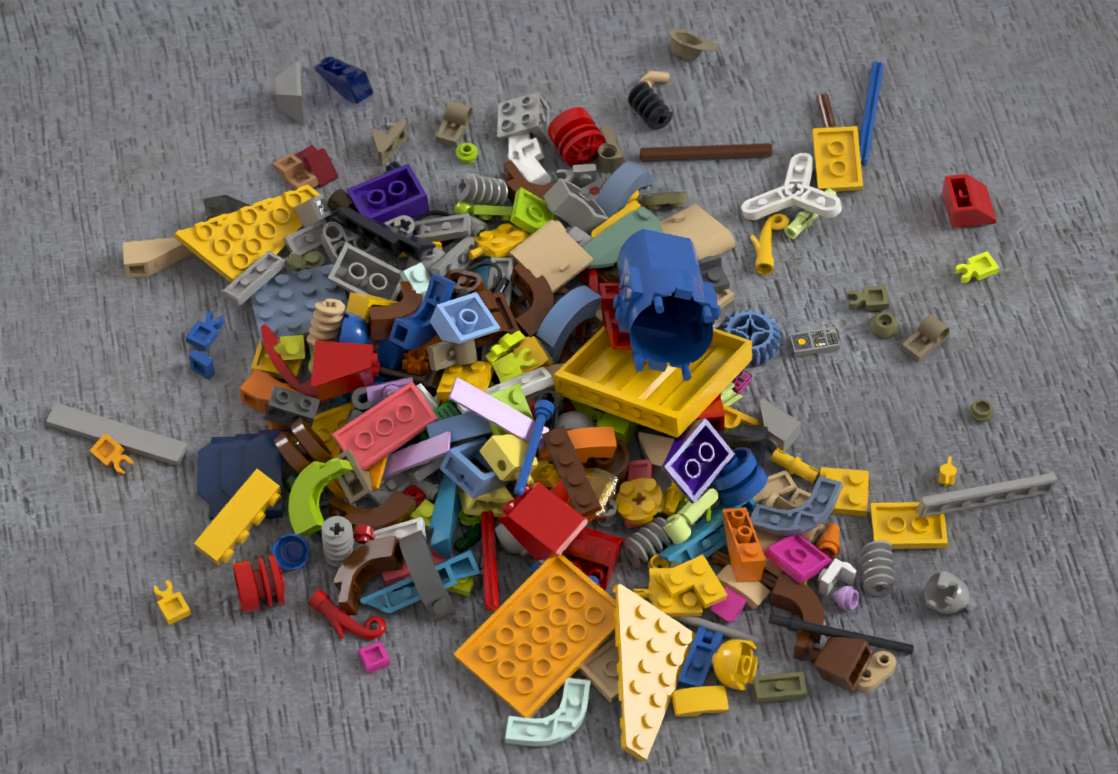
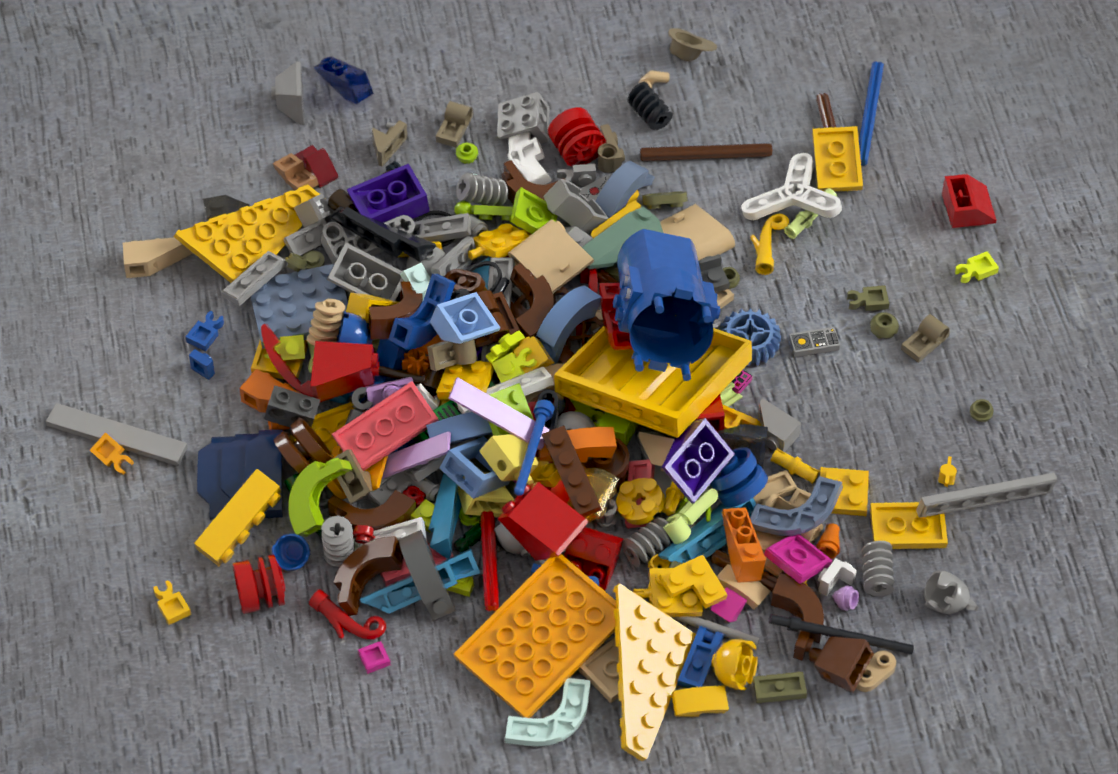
none -> olive plate [723,267,740,289]

